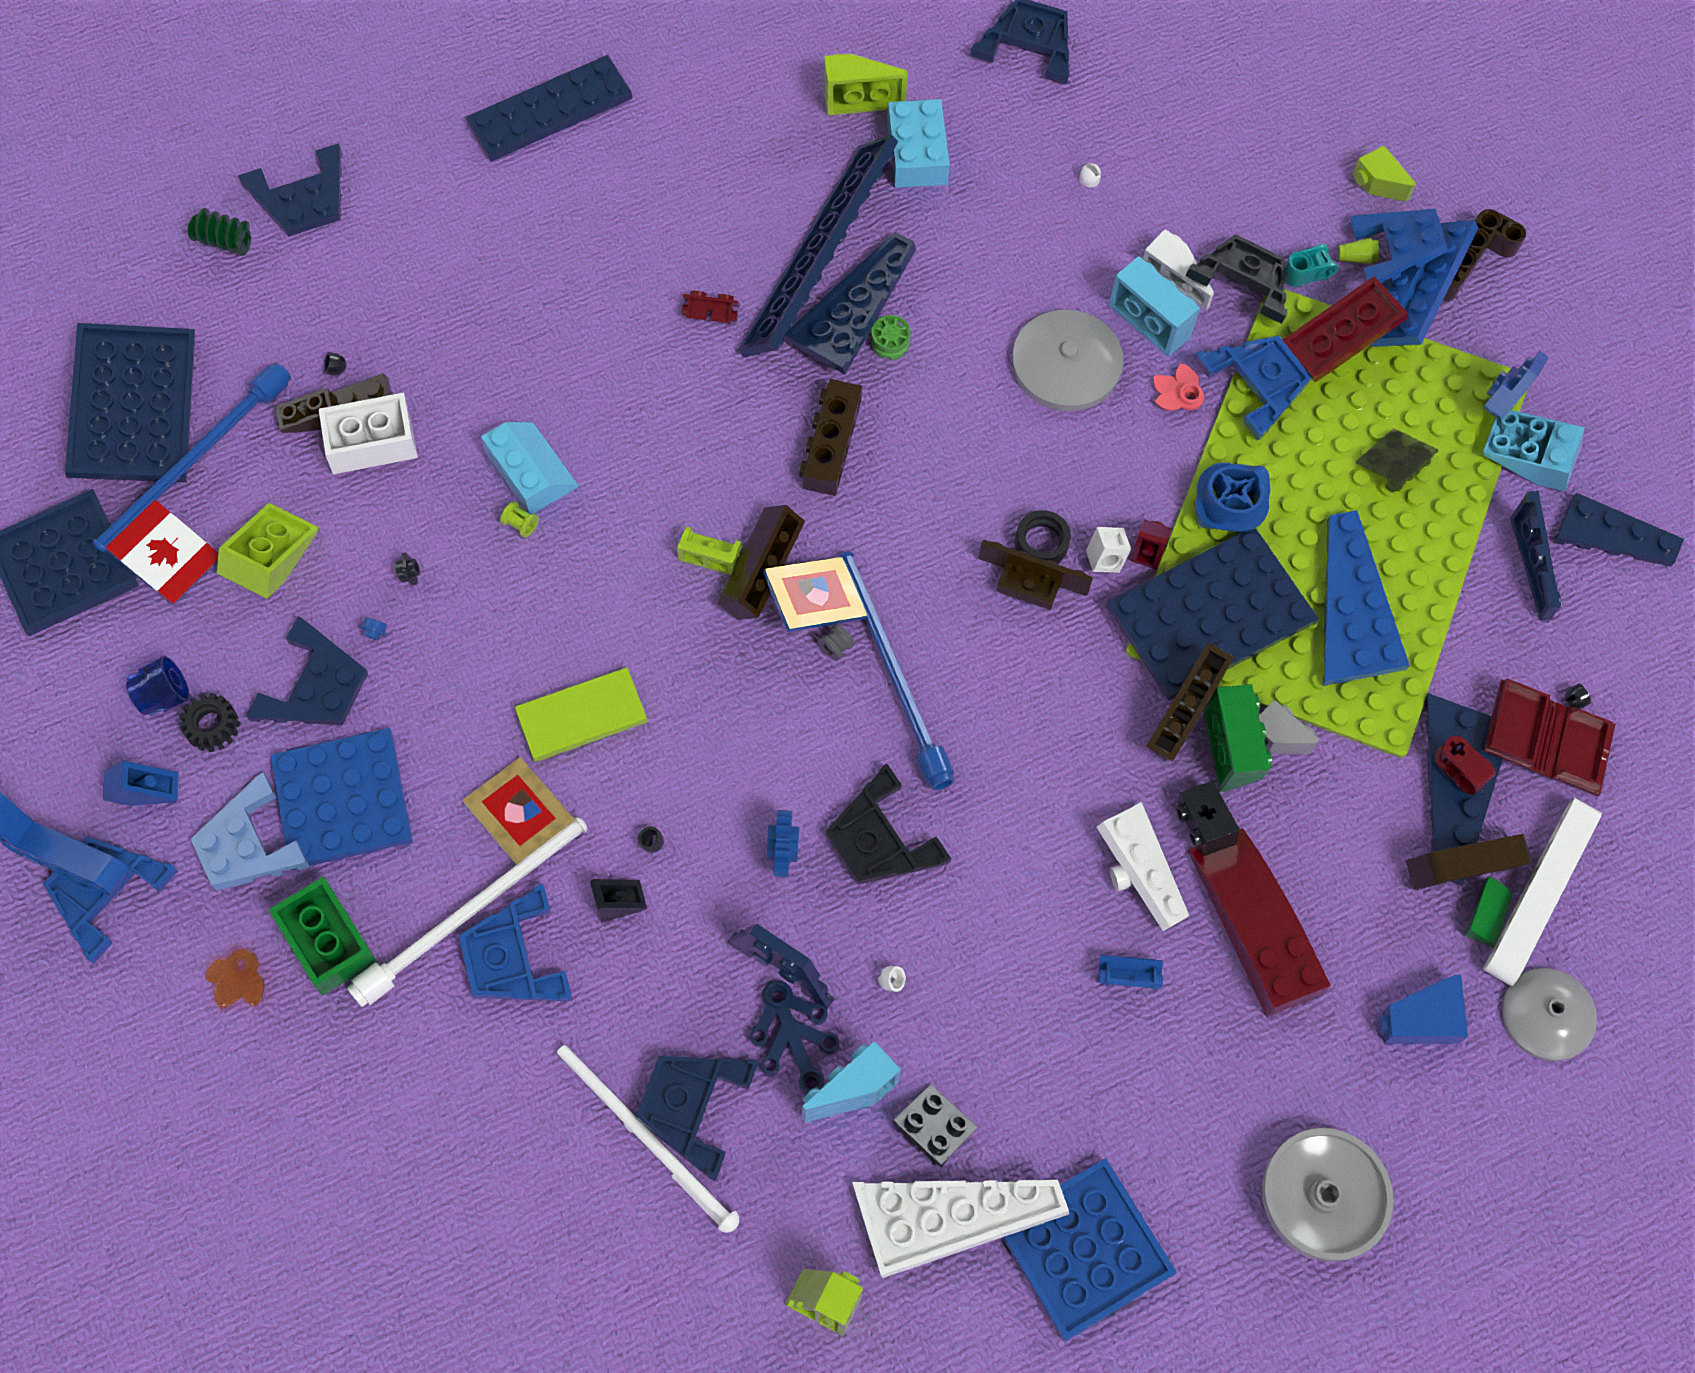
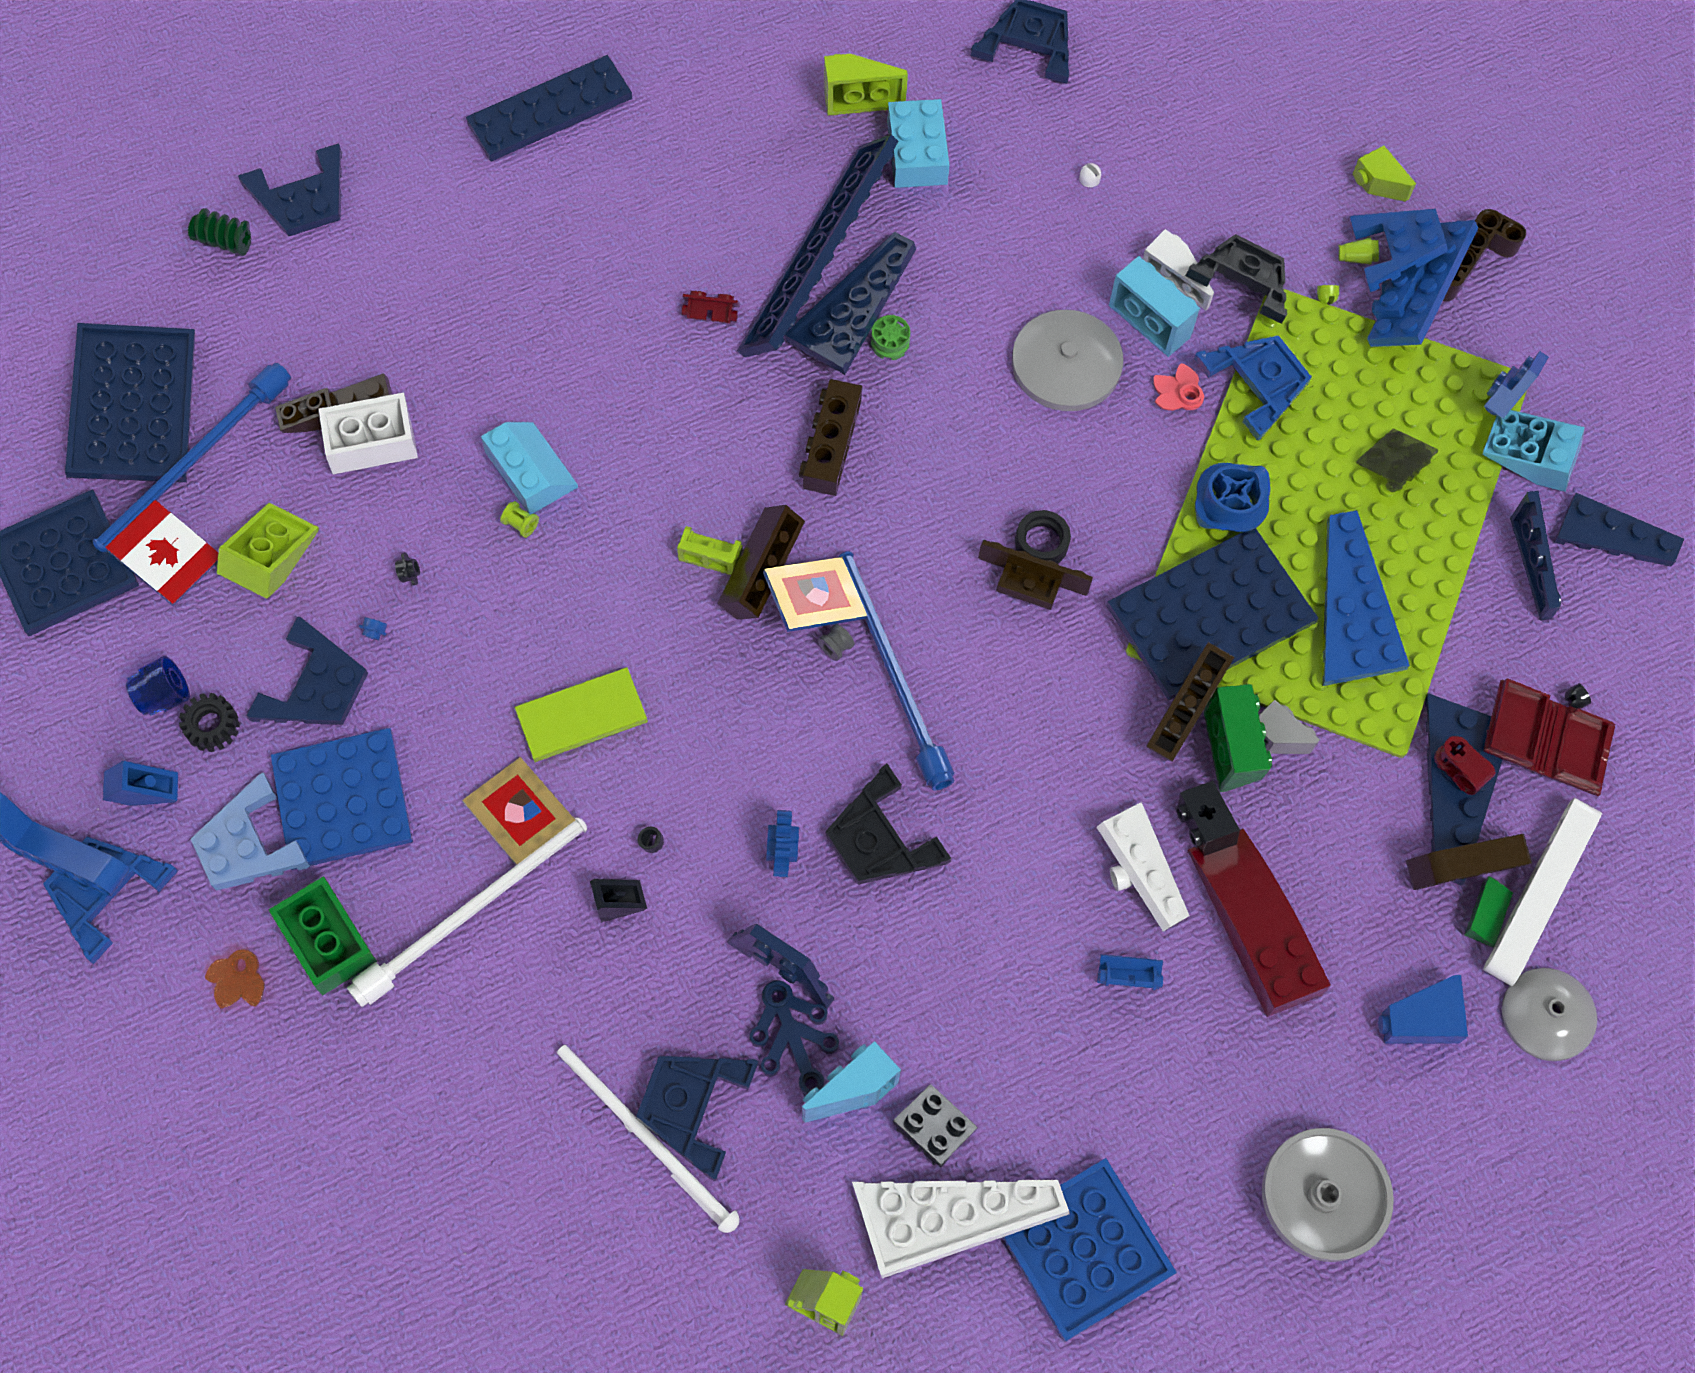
black hinge [324,352,346,375] -> none
blue wing [459,884,573,1001] -> none
white hinge [878,966,906,992] -> none
white brick [1086,527,1131,573] -> none
dark red slope [1130,519,1172,570] -> none
dark red plate [1283,276,1409,383] -> none
teal piece [1285,244,1339,287] -> none
none -> lime hinge [1317,285,1340,305]

